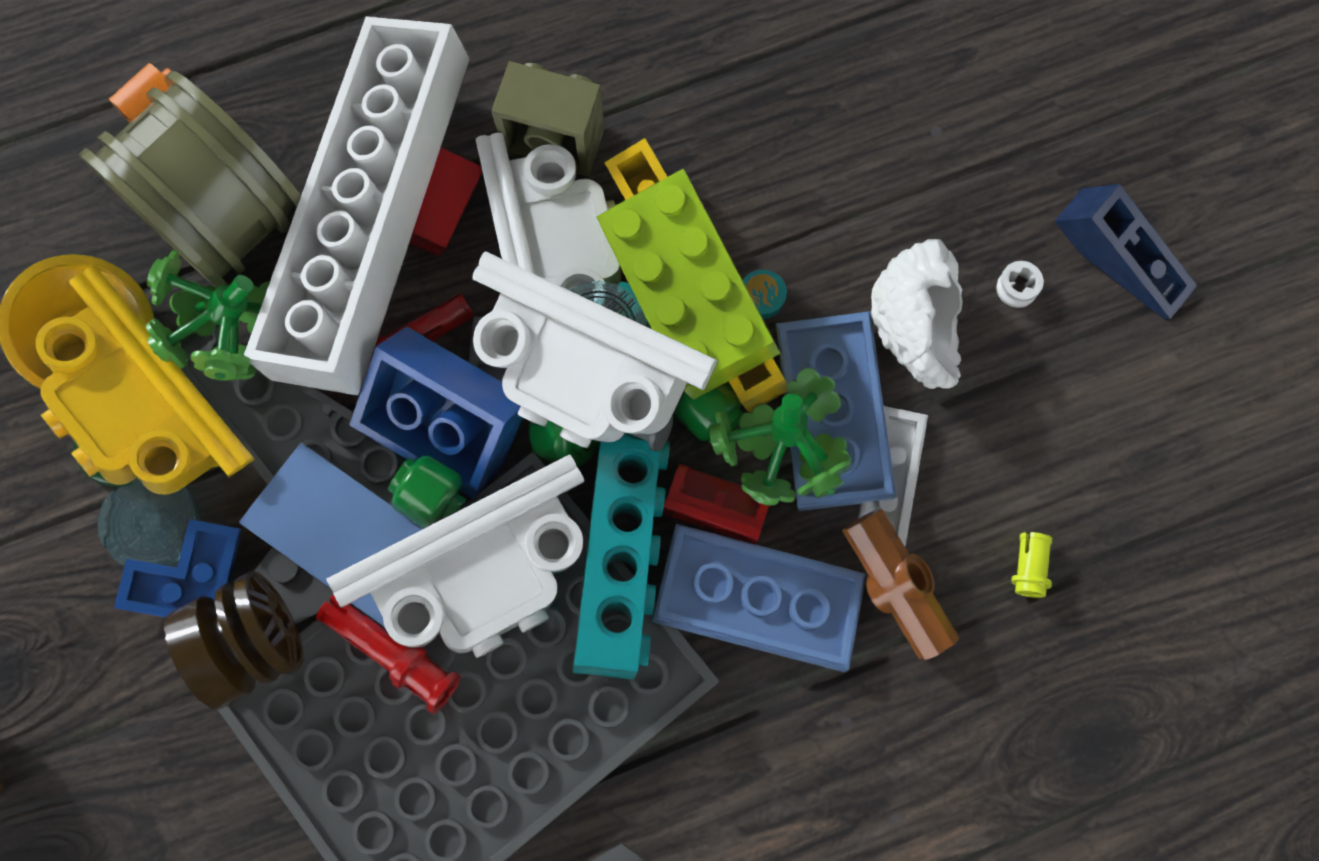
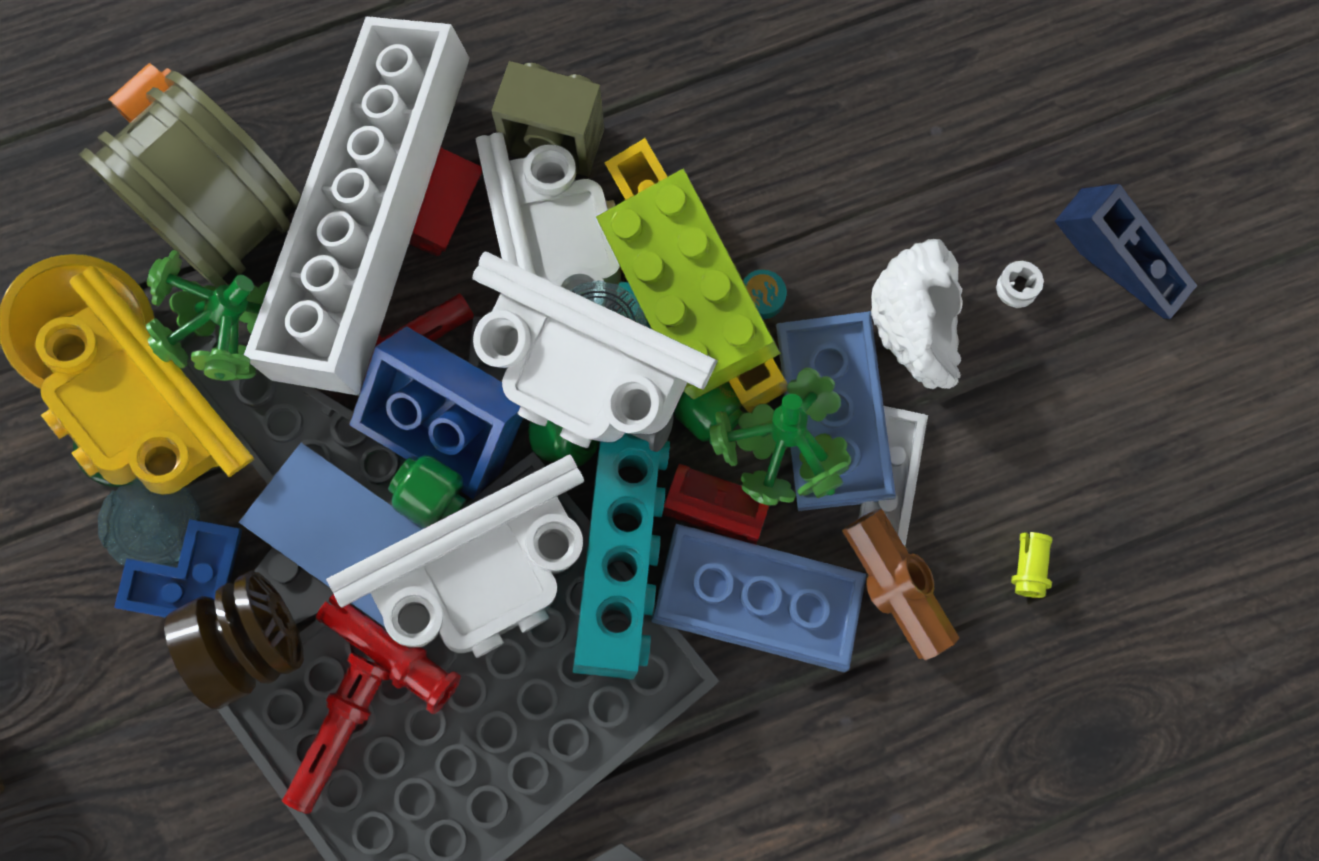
none -> red pin [282,653,390,814]

